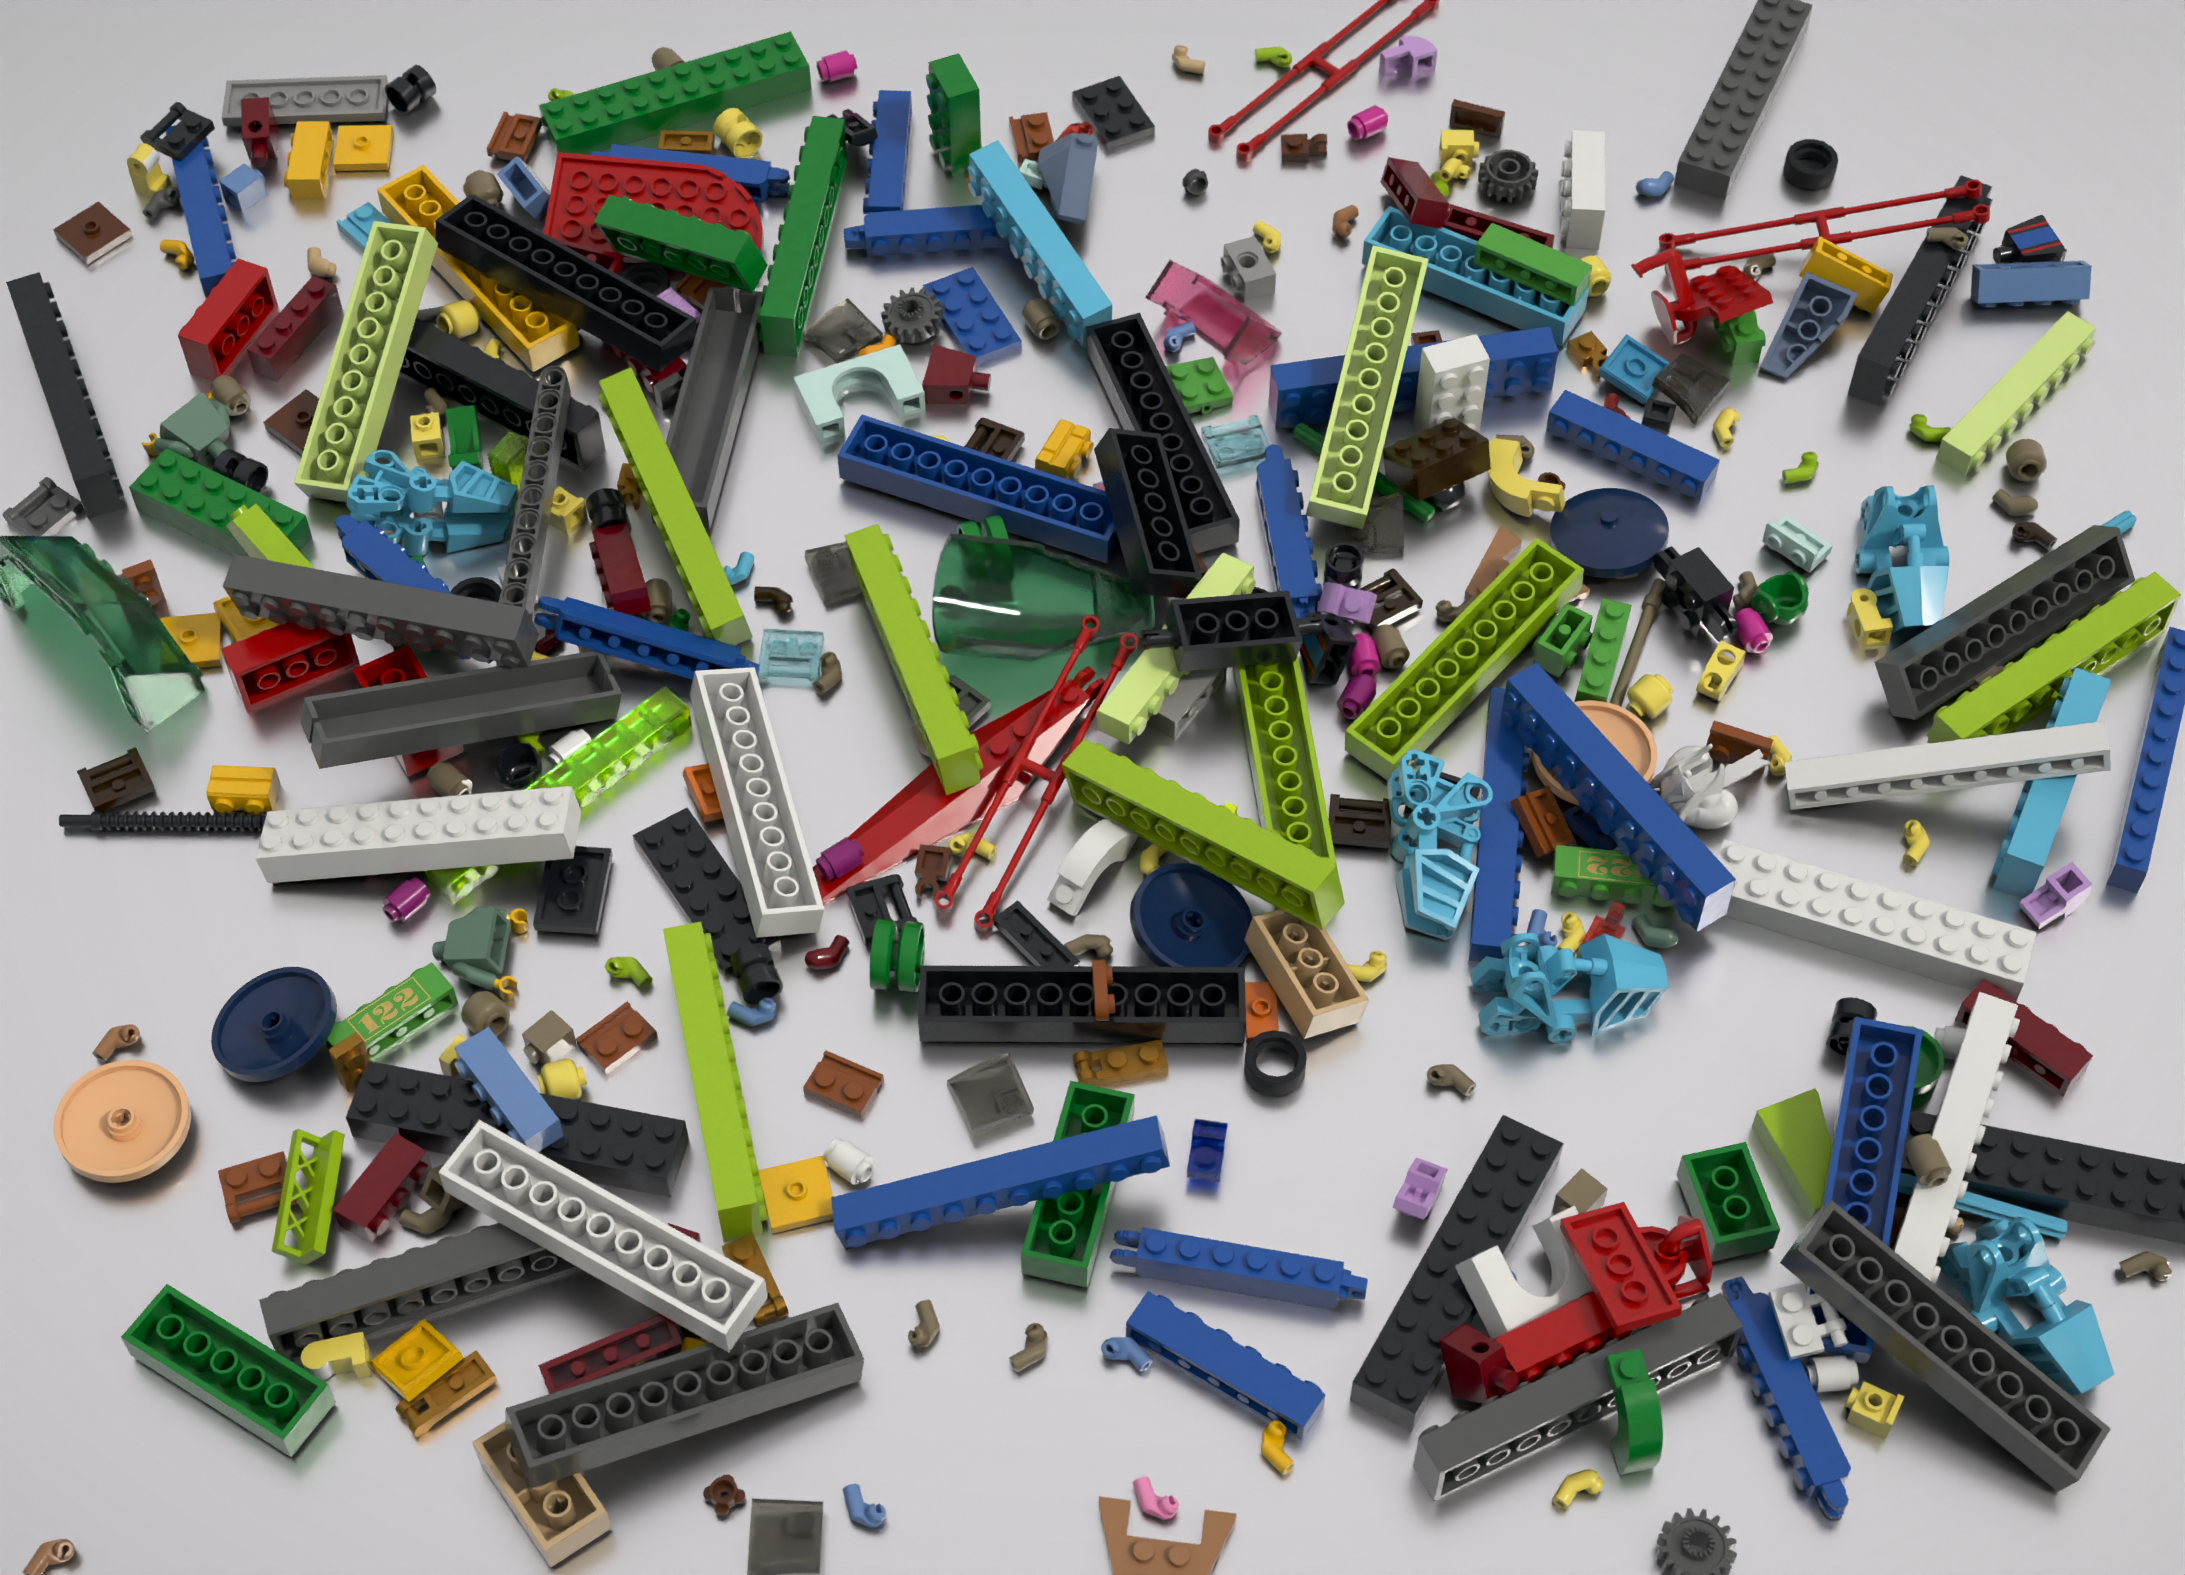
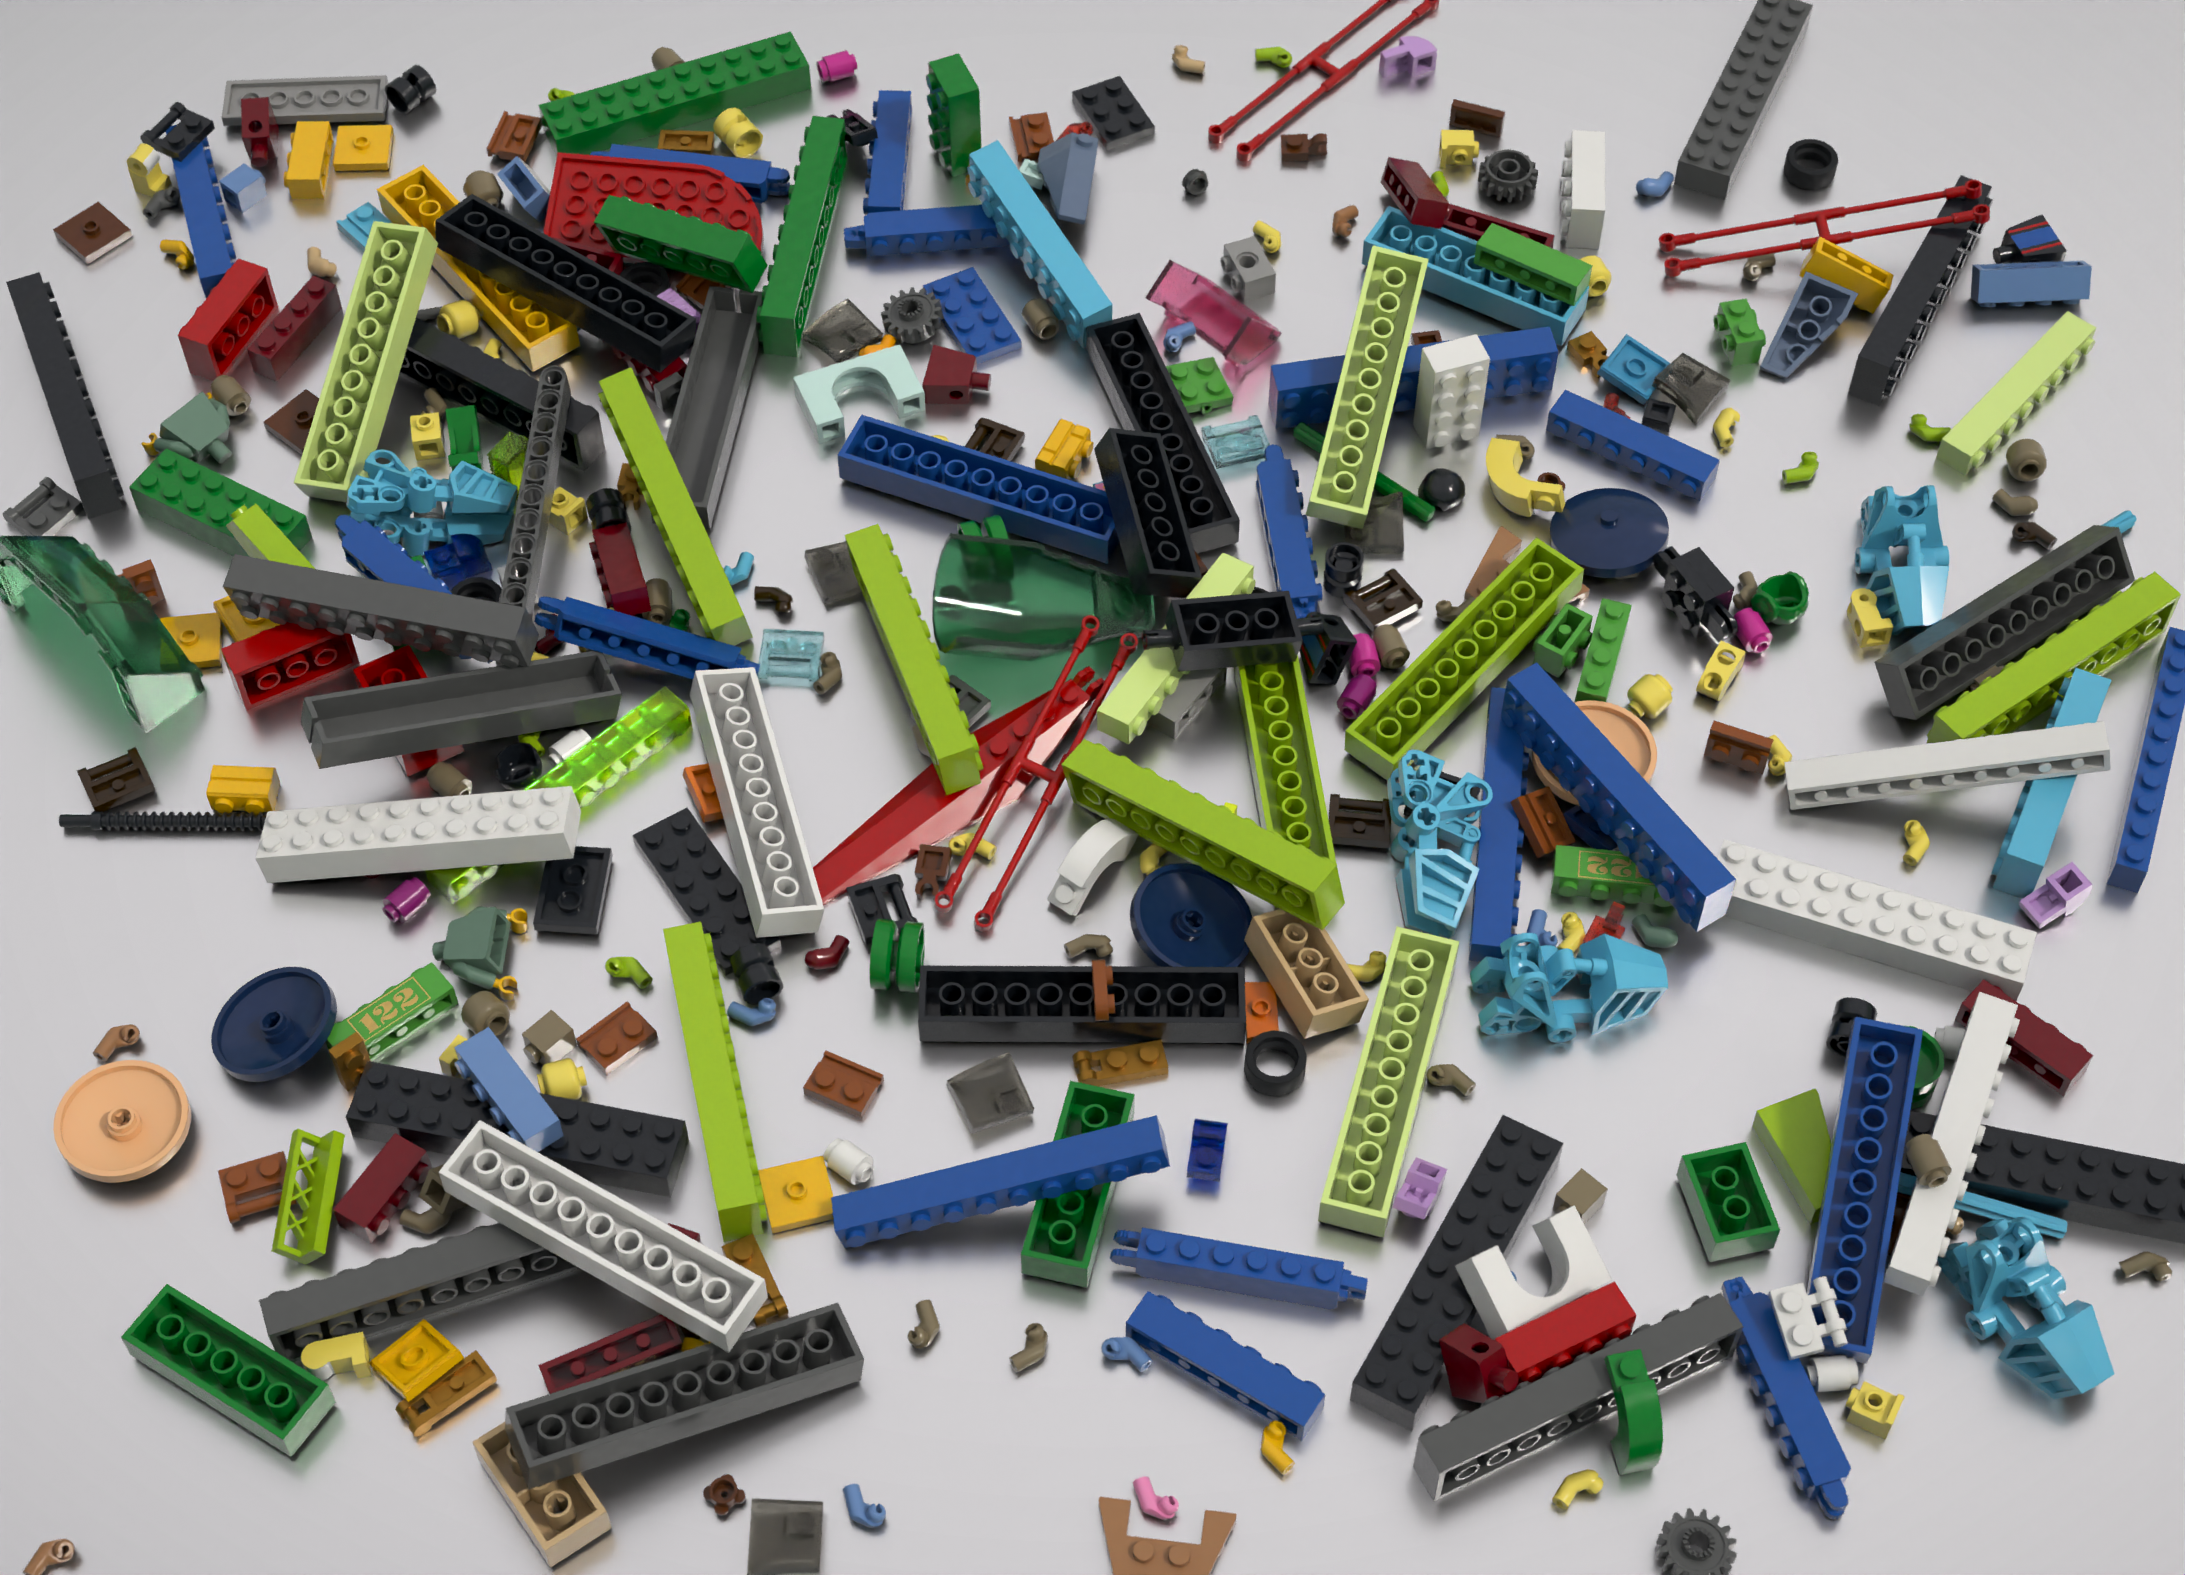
black wheel [212,449,268,493] -> none
magenta brick [815,837,865,881] -> none
black plate [993,900,1080,966] -> none
lavender brick [1317,582,1377,624] -> none
dark pink brick [1347,105,1388,140] -> none
dark brown brick [1383,418,1491,501] -> none
light yellow arm [1438,158,1470,182] -> none
red plate [1560,1202,1713,1334] -> none
dark tan bar [1609,578,1665,707] -> none
red plate [1631,249,1773,347] -> none
white hair [1649,744,1771,830] -> none
light aqua bracket [1762,514,1833,573] -> none
dark grey brick [1780,1200,2111,1492] -> none
dark tan arm [1926,227,1968,250] -> none
none -> clear blue brick [424,533,493,579]
none -> yellowish green brick [1318,926,1459,1238]

